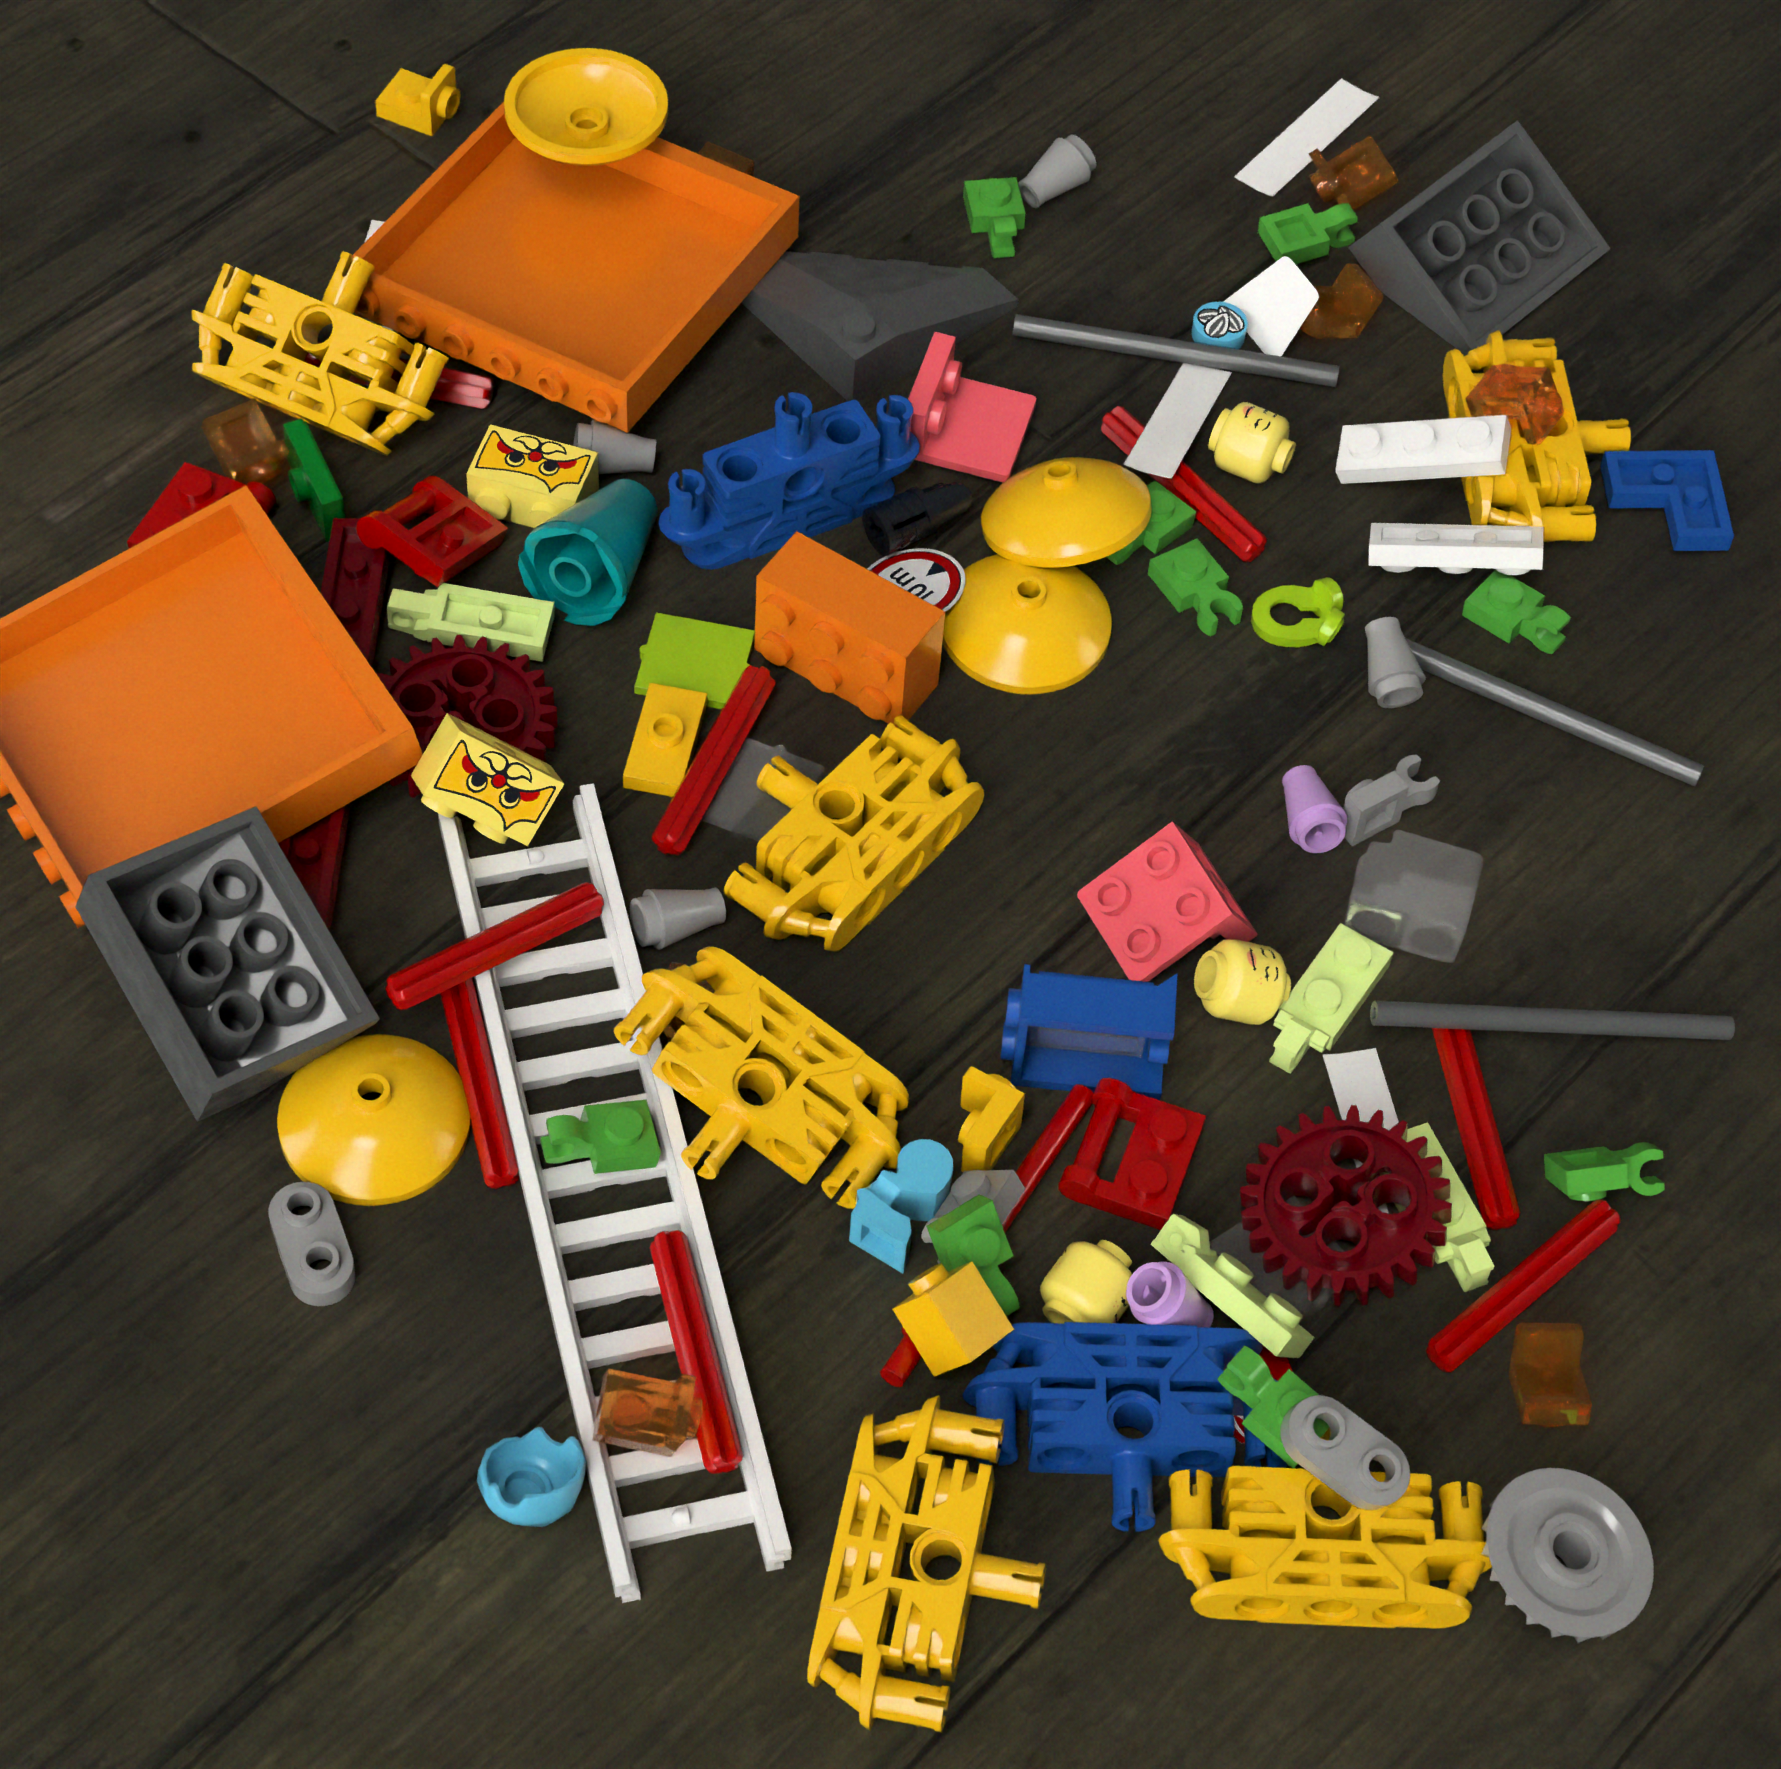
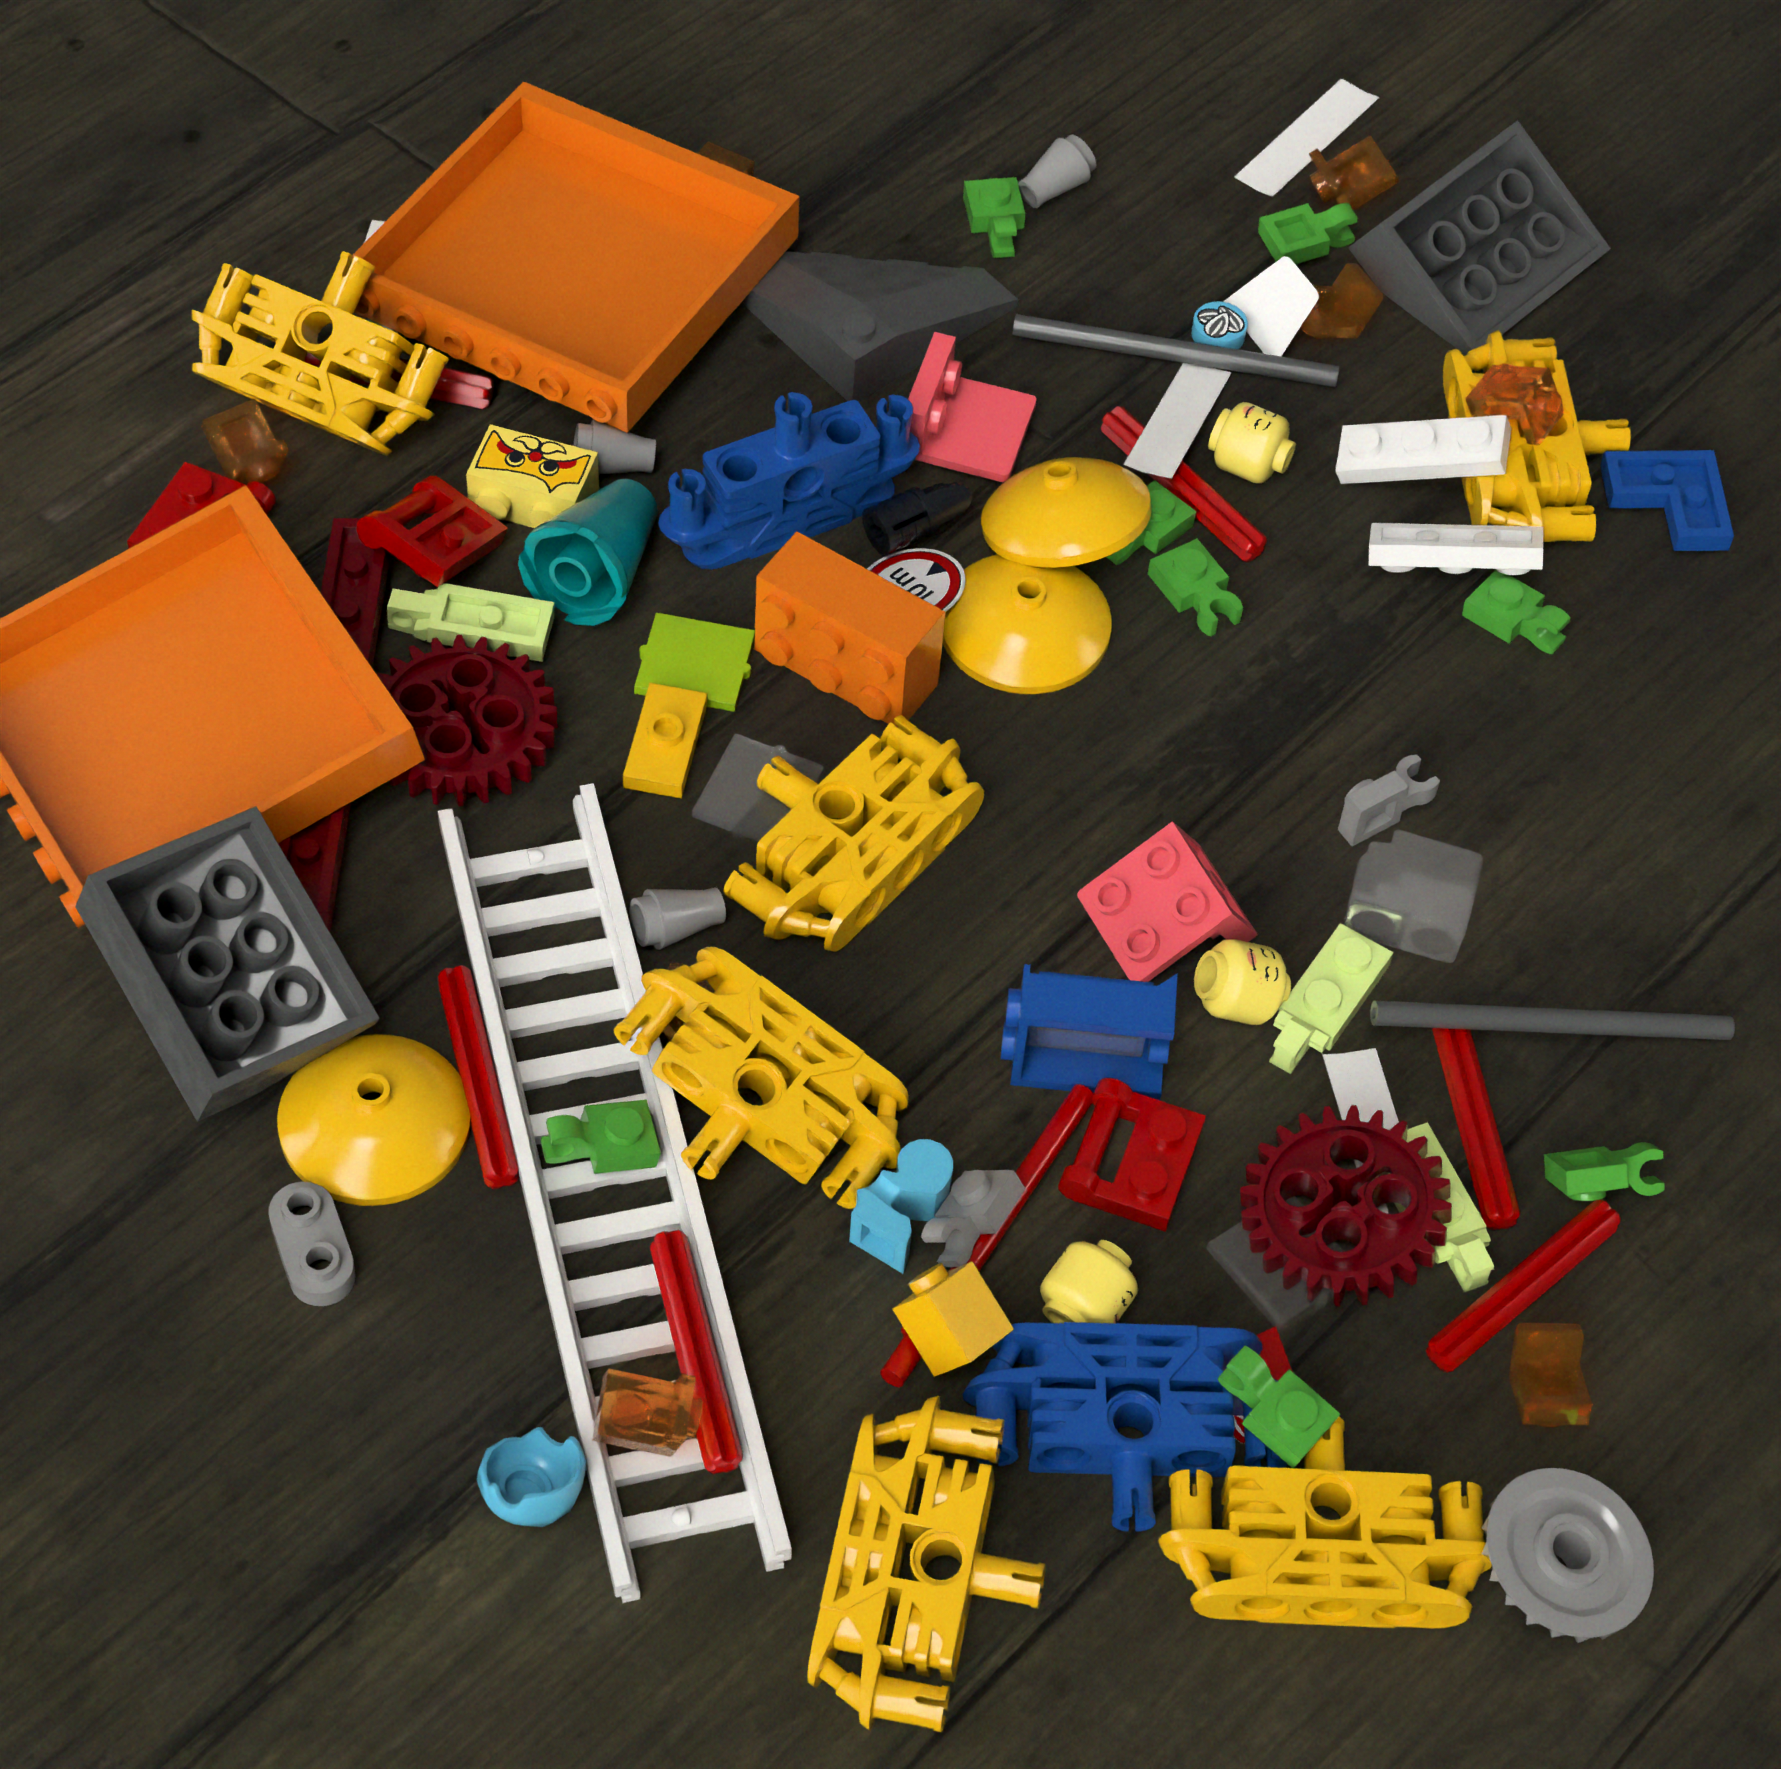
green plate [283,418,345,542] -> none
yellow bracket [375,64,461,137] -> none
red axle [385,882,604,1010] -> none
light yellow brick [411,713,564,846] -> none
yellow dish [504,48,668,166] -> none
red axle [652,665,775,856] -> none
bright green plate [926,1194,1020,1316] -> none
yellow bracket [958,1067,1025,1172] -> none
lavender cone [1126,1262,1214,1327] -> none
yellowish green hinge [1151,1214,1315,1358] -> none
lime piece [1251,577,1345,647] -> none
light grey plate [1280,1395,1410,1510] -> none
lavender cone [1282,765,1347,853] -> none
light grey cone [1365,617,1426,708] -> none
dark grey piece [1406,638,1705,787] -> none

